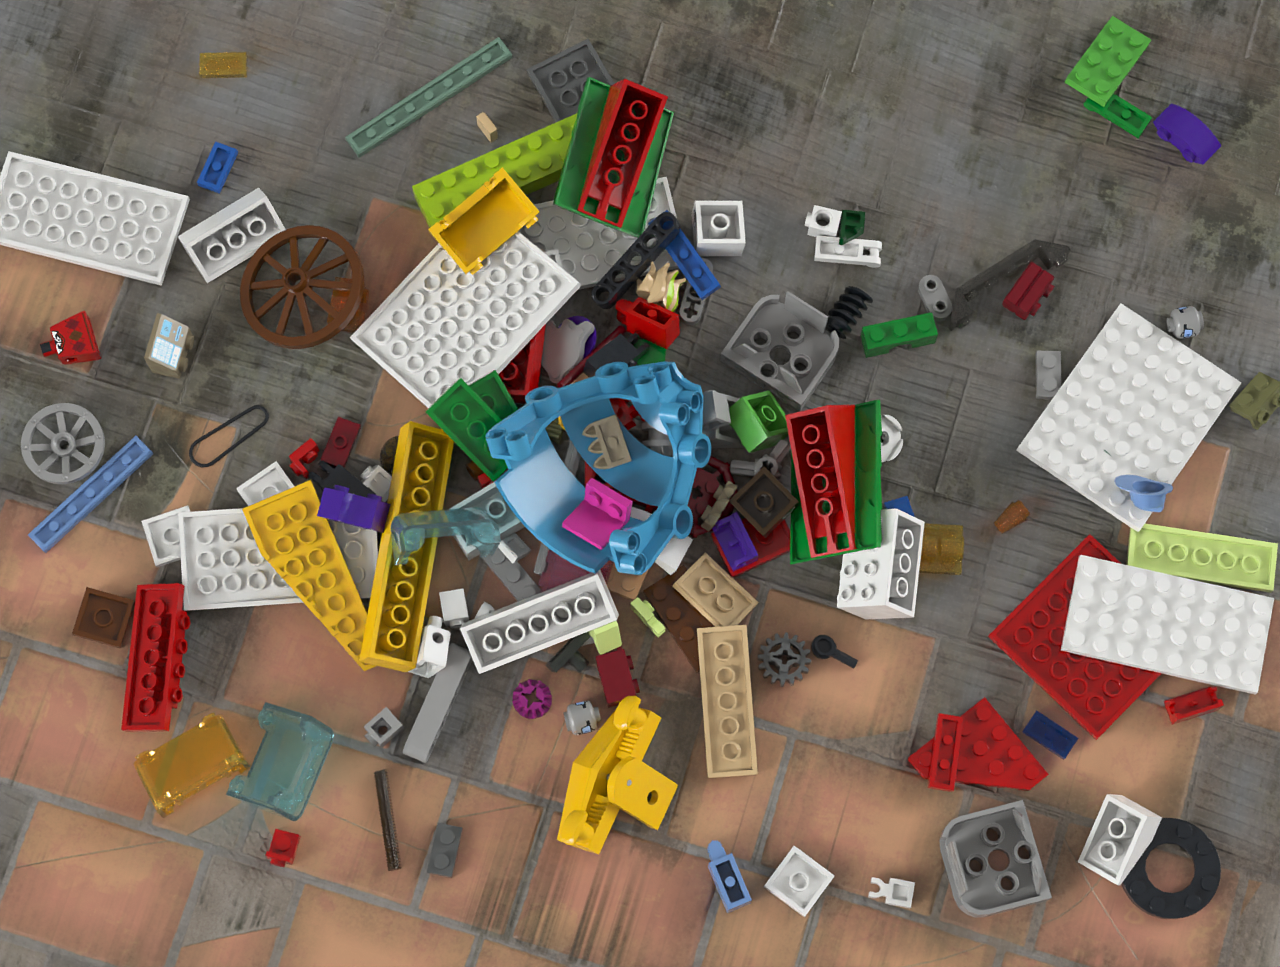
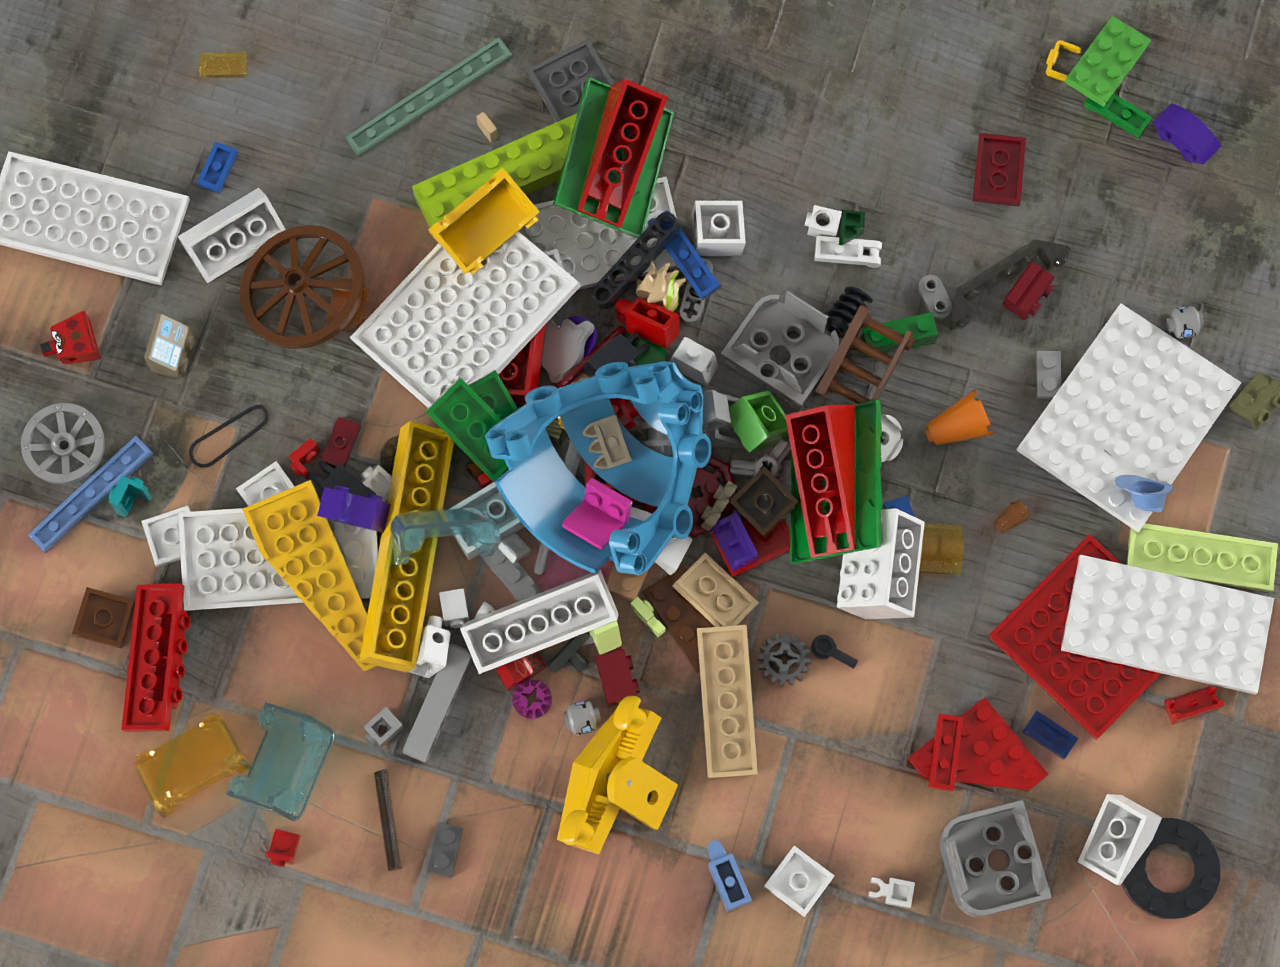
none -> teal bracket [109,476,152,518]
none -> red leg [496,651,546,692]
none -> white torso [669,337,718,387]
none -> reddish brown fence [816,305,915,405]
none -> orange cone [924,390,994,446]
none -> dark red plate [972,133,1026,207]
none -> yellow piece [1046,40,1082,82]

